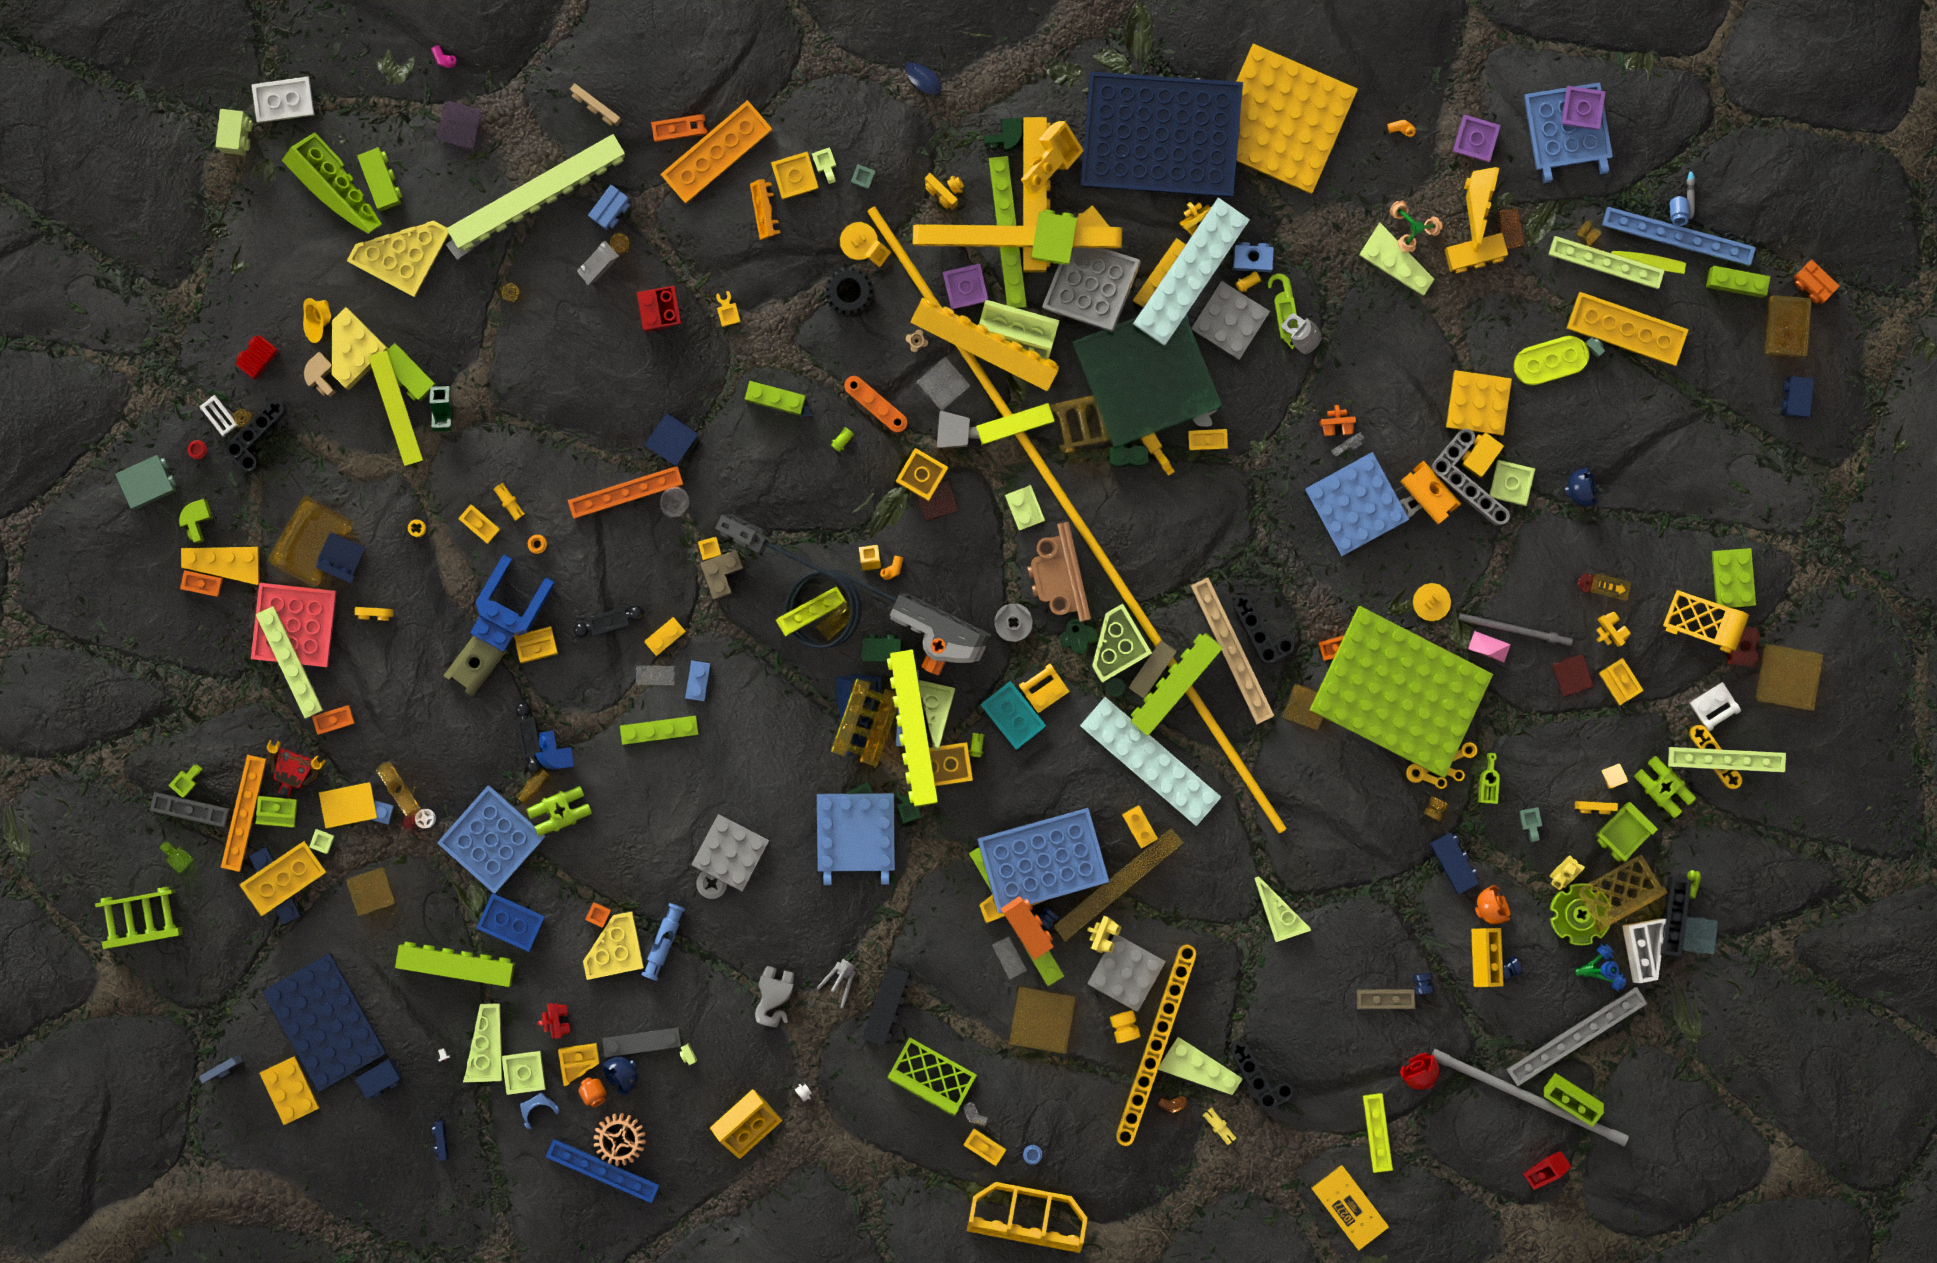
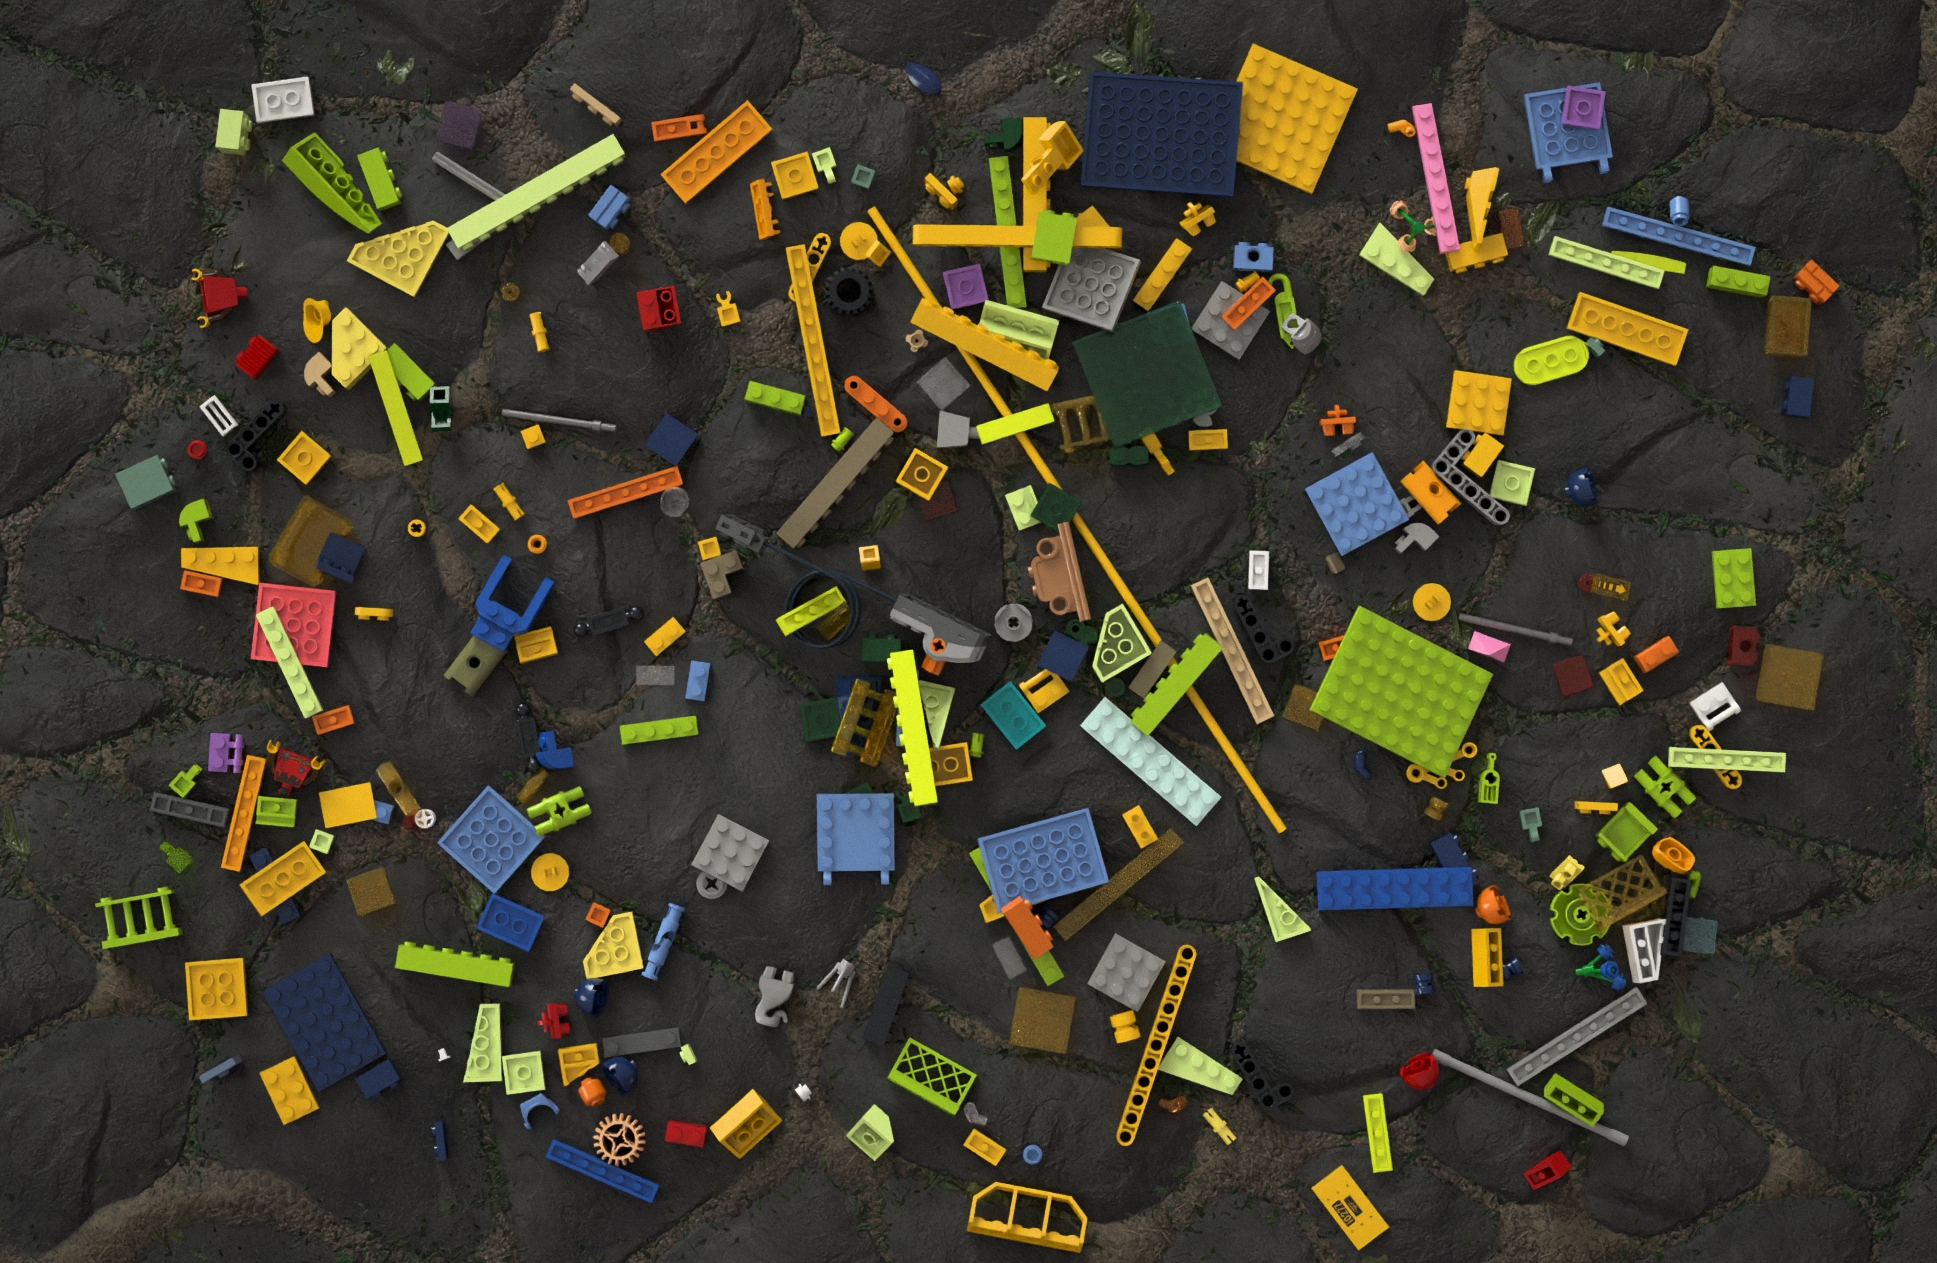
clear yellow plate [233,409,252,427] -> none
dark pink arm [431,45,457,68] -> none
light orange arm [880,556,903,580] -> none
light yellow hips [1087,916,1121,953] -> none
light aqua plate [1133,198,1250,346] -> none
medium lavender plate [1452,115,1501,163] -> none
clear yellow wheel [1575,220,1602,246] -> none
yellow piece [1663,590,1749,654] -> none
light grey piece [1687,172,1695,219] -> none
none -> yellow plate [185,958,248,1020]
none -> red torso [192,269,247,328]
none -> medium lavender plate [208,733,245,773]
none -> yellow plate [277,431,332,485]
none -> light grey axle [432,152,505,201]
none -> flat silver bar [502,409,617,432]
none -> yellow plate [521,424,546,450]
none -> yellow pin [529,312,550,352]
none -> yellow piece [531,853,569,891]
none -> dark blue cylinder [574,978,609,1017]
none -> red brick [665,1120,708,1147]
none -> dark tan brick [776,417,894,549]
none -> yellow plate [785,244,840,437]
none -> yellow beam [788,233,831,302]
none -> dark green plate [800,698,843,742]
none -> yellowish green slope [846,1104,894,1161]
none -> dark green plate [1030,482,1083,532]
none -> dark blue slope [1038,630,1089,682]
none -> orange plate [1221,277,1276,331]
none -> white plate [1248,551,1269,590]
none -> blue plate [1317,867,1473,910]
none -> dark tan slope [1324,552,1345,575]
none -> dark blue arm [1353,750,1371,780]
none -> light grey brick [1394,523,1439,554]
none -> bright pink plate [1412,103,1460,254]
none -> orange brick [1633,636,1679,673]
none -> light orange piece [1652,837,1695,875]

